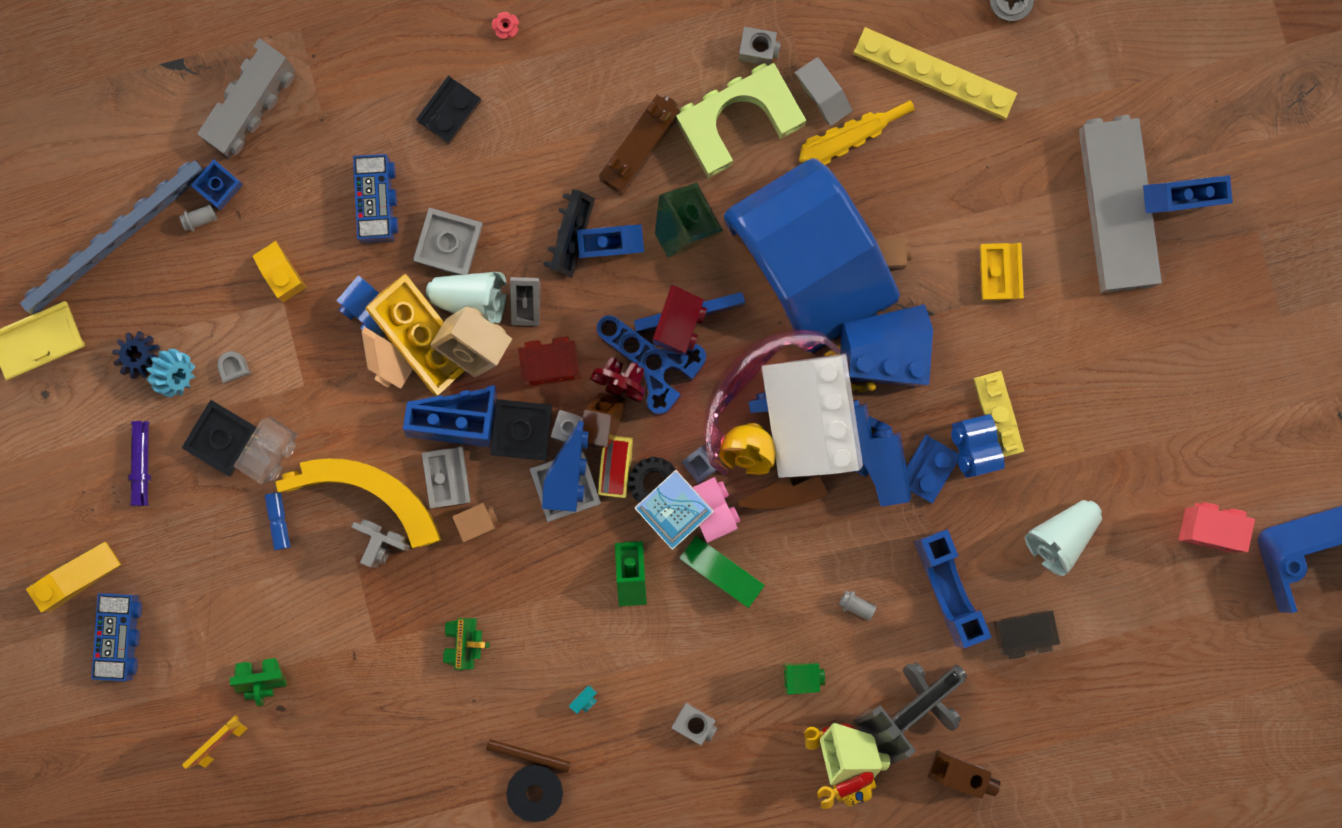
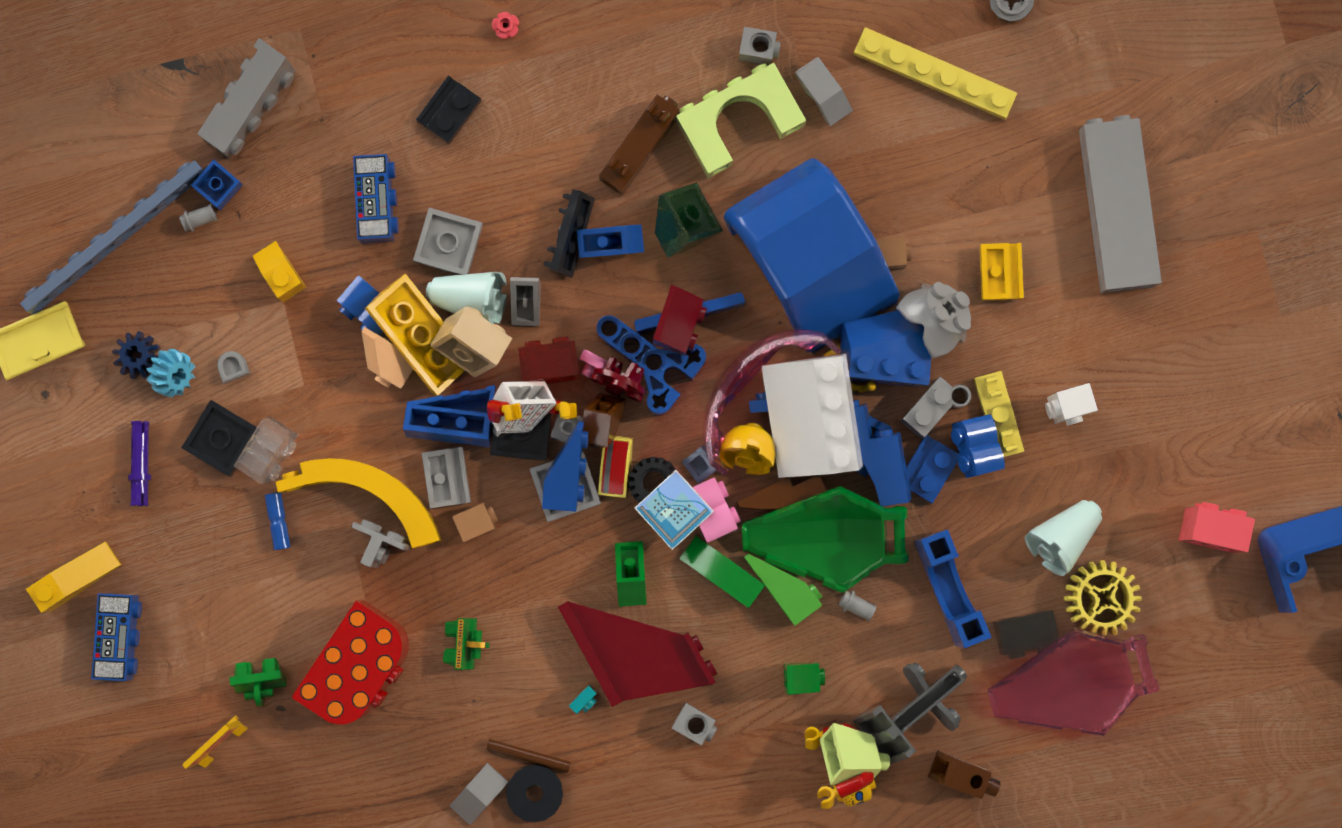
yellow sword [798,100,915,165] -> none
blue brick [1143,175,1233,213] -> none
none -> red brick [291,600,409,725]
none -> light grey slope [450,763,508,825]
none -> torso [487,381,577,439]
none -> dark red piece [558,601,718,707]
none -> bright pink tile [579,349,608,378]
none -> green windscreen [742,486,909,593]
none -> bright green slope [743,554,822,626]
none -> light grey brick [896,282,971,358]
none -> light grey hinge [900,377,971,439]
none -> clear pink windscreen [988,628,1160,736]
none -> white brick [1045,383,1098,426]
none -> light yellow gear [1064,560,1142,637]

